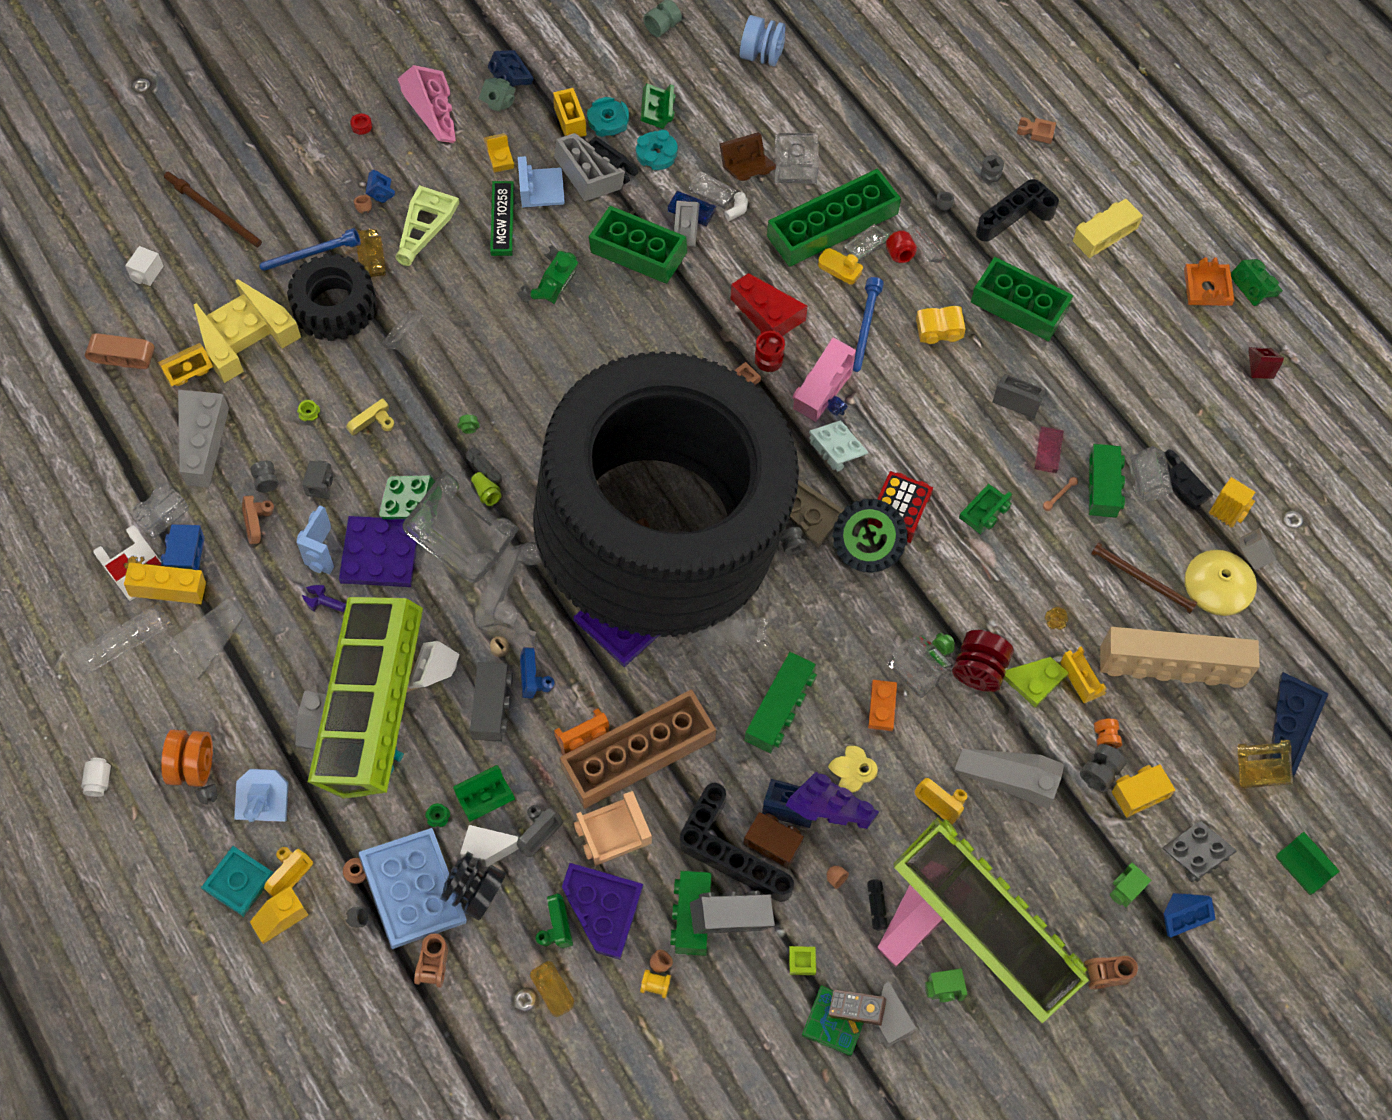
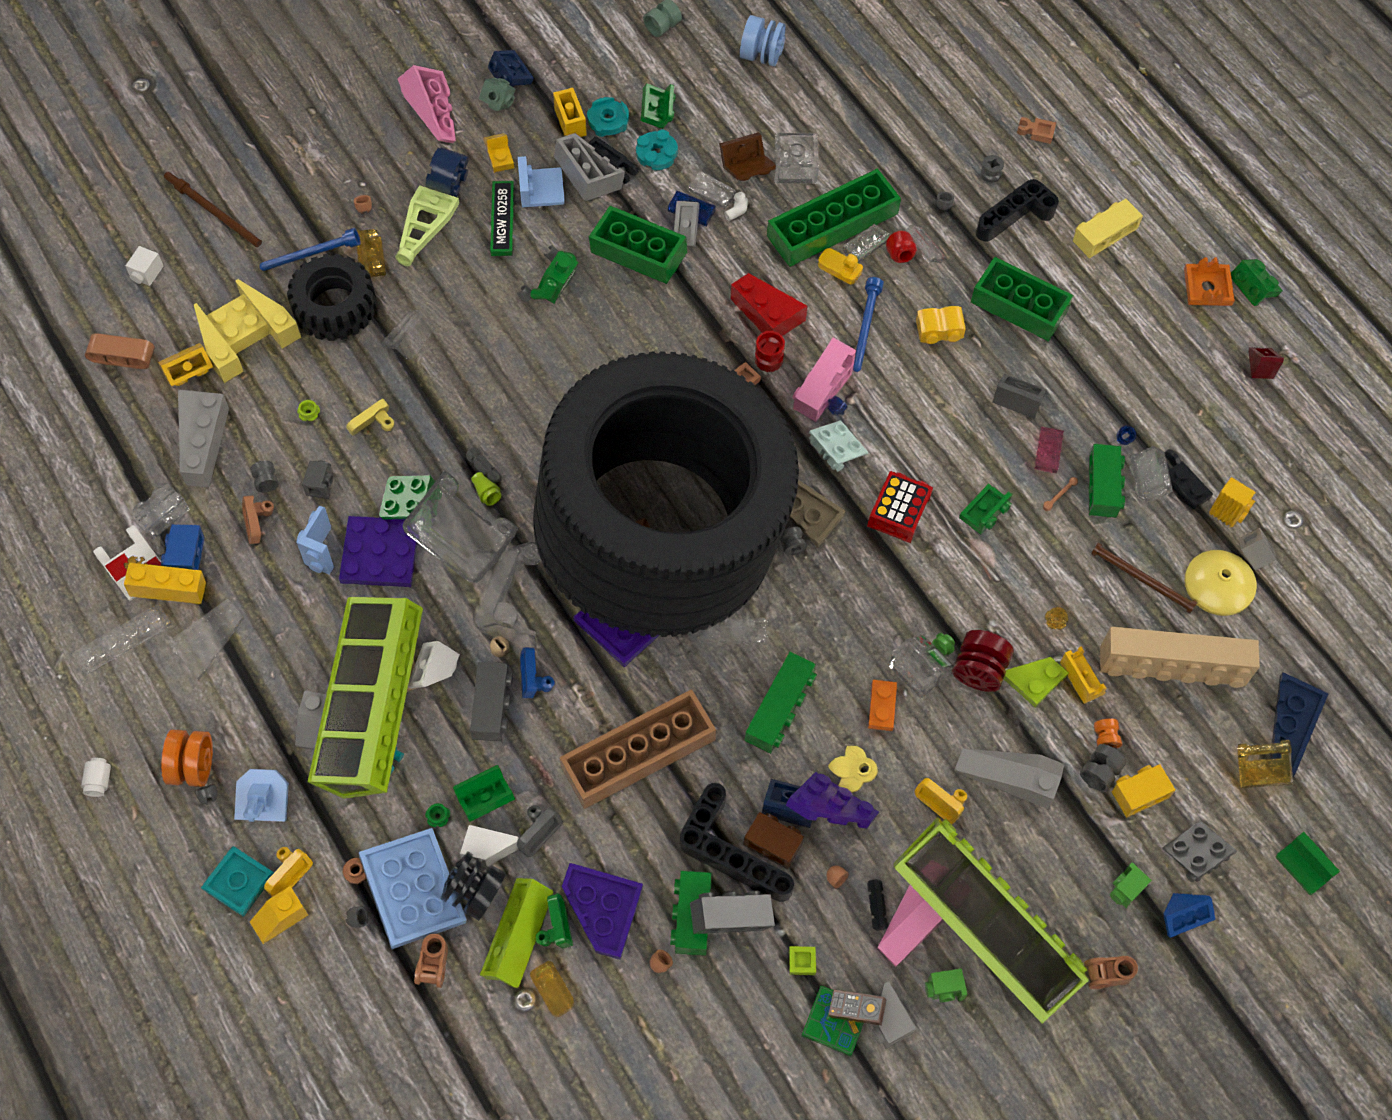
dark purple bar [302,585,346,612] -> none
red tile [350,113,372,135] -> none
blue bracket [365,169,395,203] -> none
bright green plate [457,415,480,434] -> none
orange piece [554,708,609,755] -> none
light nougat panel [574,791,652,866] -> none
yellow bush [640,969,671,999] -> none
wheel [833,499,907,573] -> none
none -> dark blue brick [426,147,469,197]
none -> lime panel [480,878,554,988]
none -> clear blue hinge [1116,425,1136,445]

